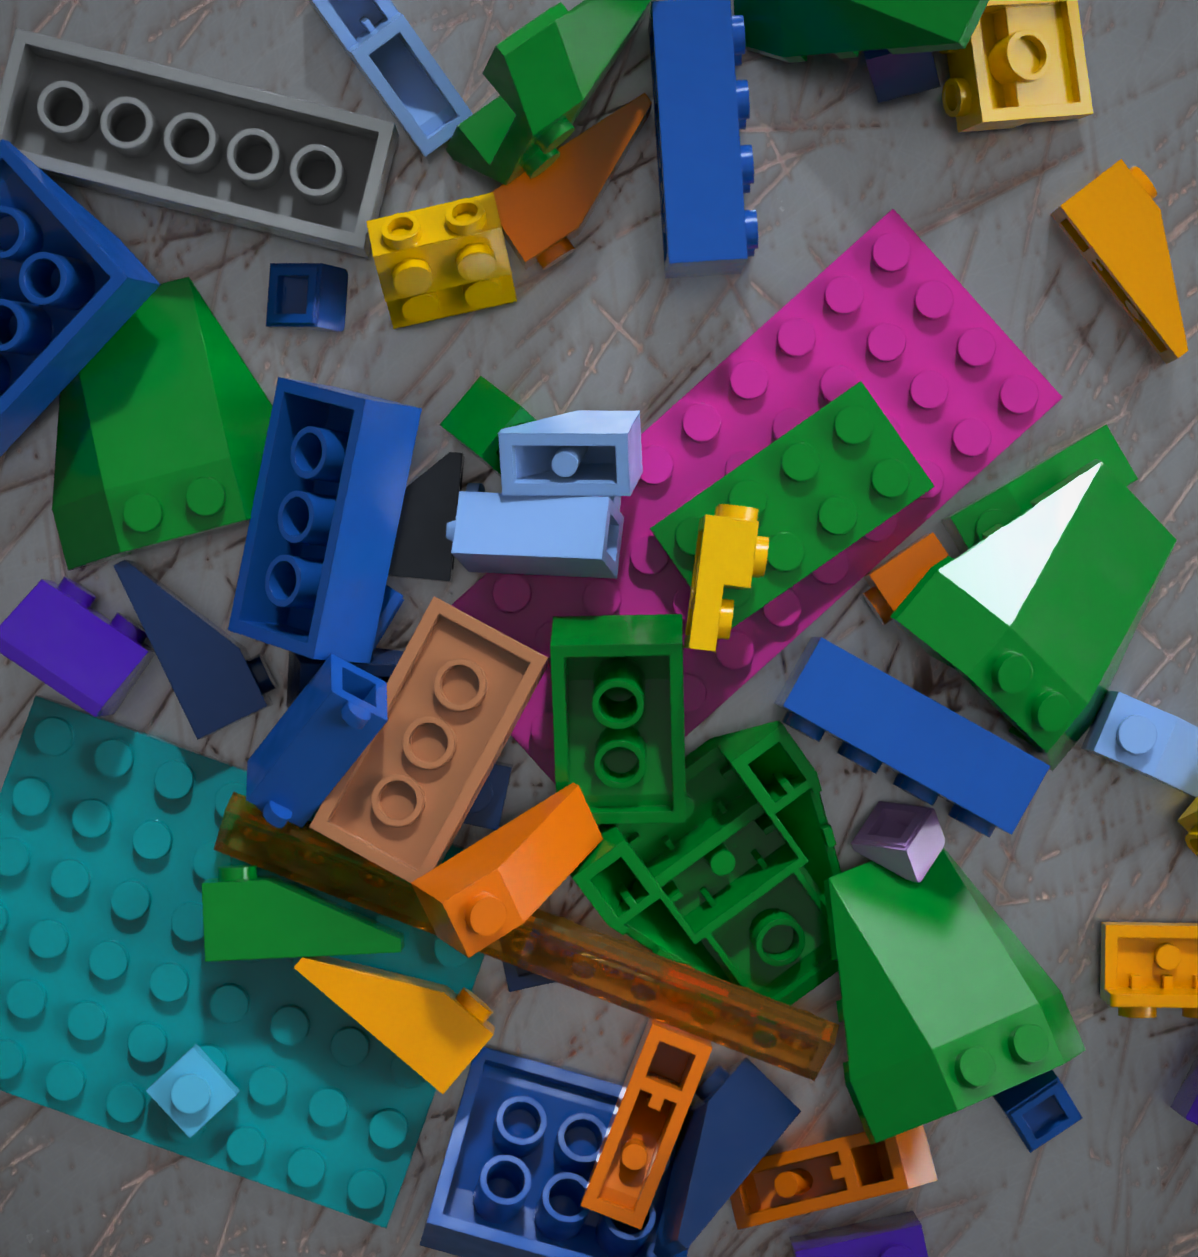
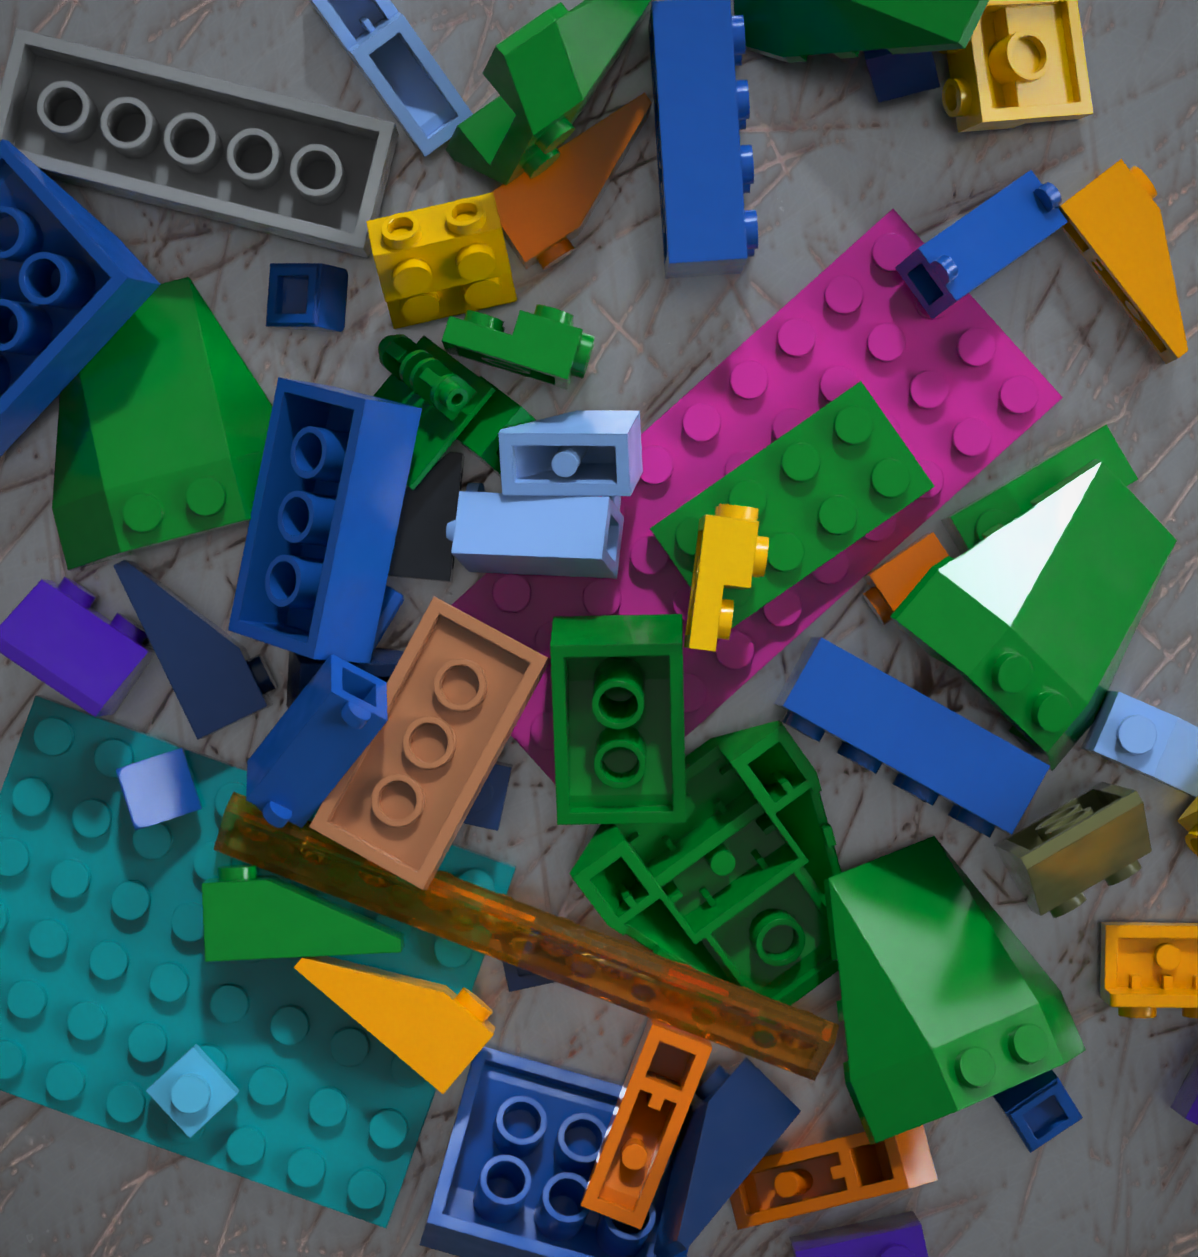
orange slope [411,782,603,958] -> none
lavender slope [851,801,945,883] -> none
none -> slope [116,748,202,830]
none -> green hinge [373,334,496,490]
none -> green plate [442,304,595,390]
none -> blue brick [895,170,1068,319]
none -> olive slope [994,782,1152,918]

